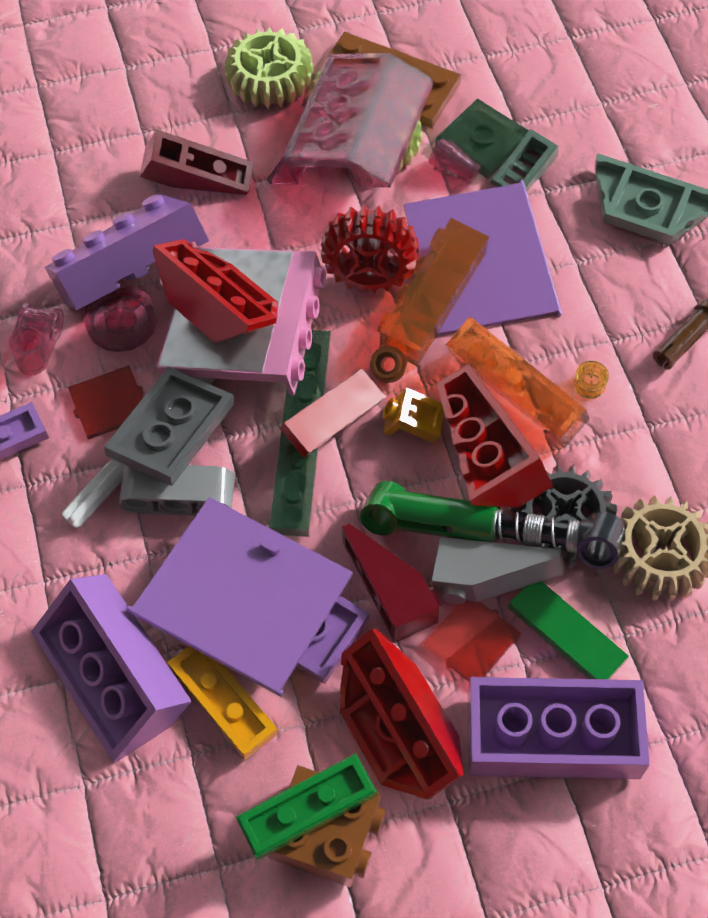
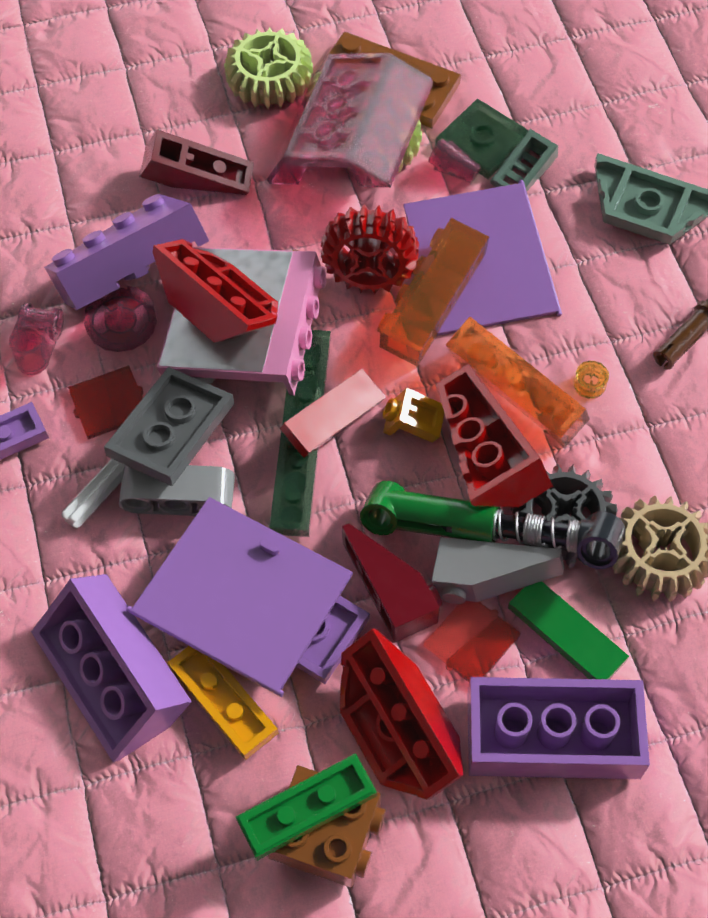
dark orange plate [370,346,407,383] -> none

